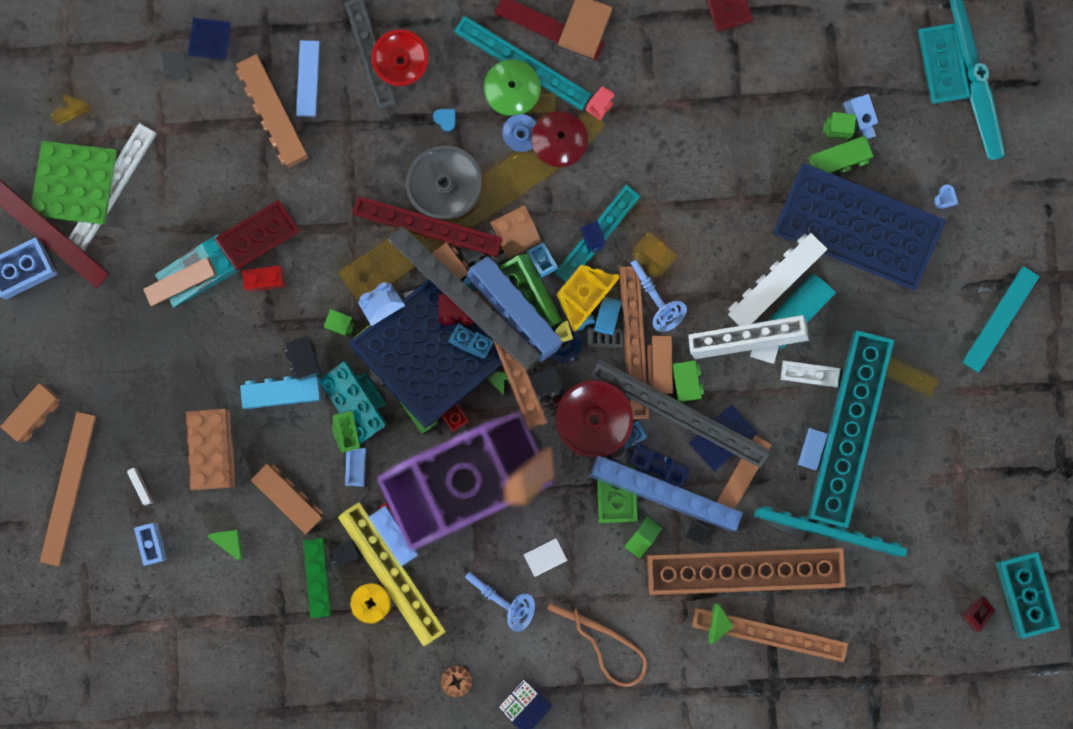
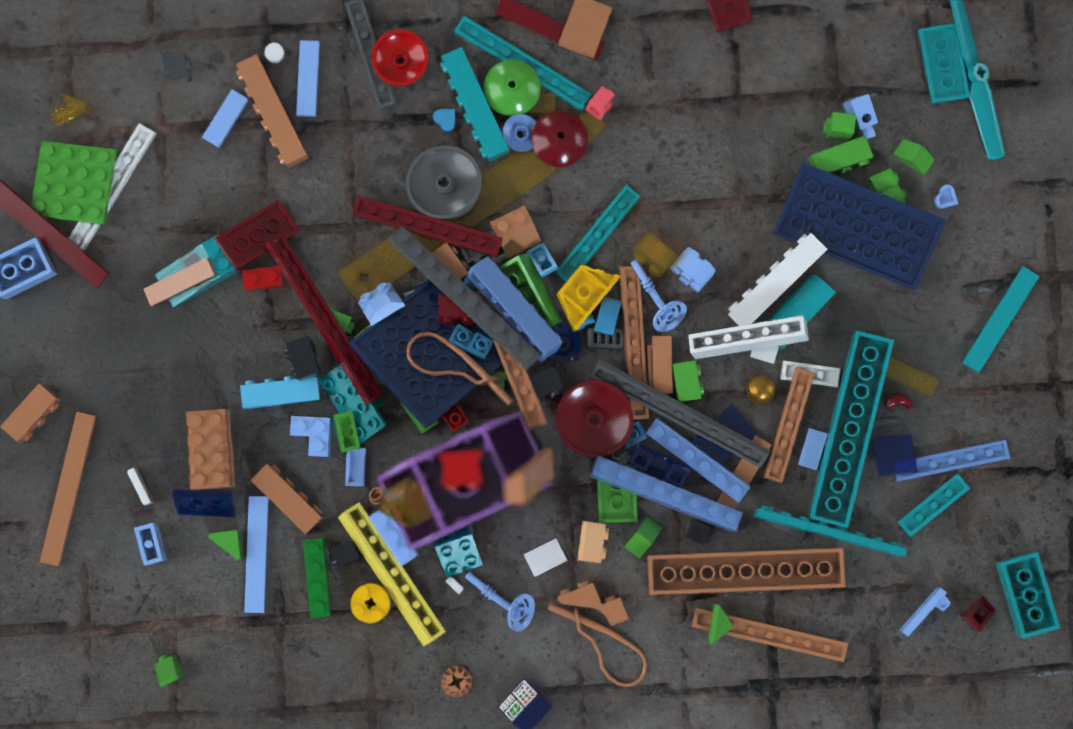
clear blue plate [188,18,231,61] -> none
light yellow tile [555,320,573,342] -> none
clear blue brick [579,221,606,253] -> none
none -> bright green slope [154,653,185,687]
none -> clear blue tile [173,489,236,517]
none -> light blue tile [202,90,249,148]
none -> light blue tile [244,496,269,613]
none -> dark red plate [264,233,384,405]
none -> white tile [265,43,284,63]
none -> light blue brick [290,416,332,457]
none -> nougat plate [369,487,387,506]
none -> clear yellow slope [379,478,435,528]
none -> nougat piece [406,332,514,406]
none -> teal bracket [433,524,482,577]
none -> teal brick [440,47,509,162]
none -> red hips [440,451,483,490]
none -> white tile [445,576,463,594]
none -> nougat arch [557,580,628,626]
none -> light nougat slope [578,521,609,563]
none -> medium blue plate [646,418,751,503]
none -> light blue brick [669,247,716,292]
none -> pearl gold hair [746,374,775,406]
none -> nougat tile [763,367,815,483]
none -> bright green brick [867,168,907,203]
none -> clear blue tile [872,434,918,477]
none -> dark red arm [884,393,914,410]
none -> medium blue tile [892,440,1010,482]
none -> bright green slope [893,139,935,176]
none -> teal plate [897,474,970,537]
none -> light blue hinge [899,587,951,636]

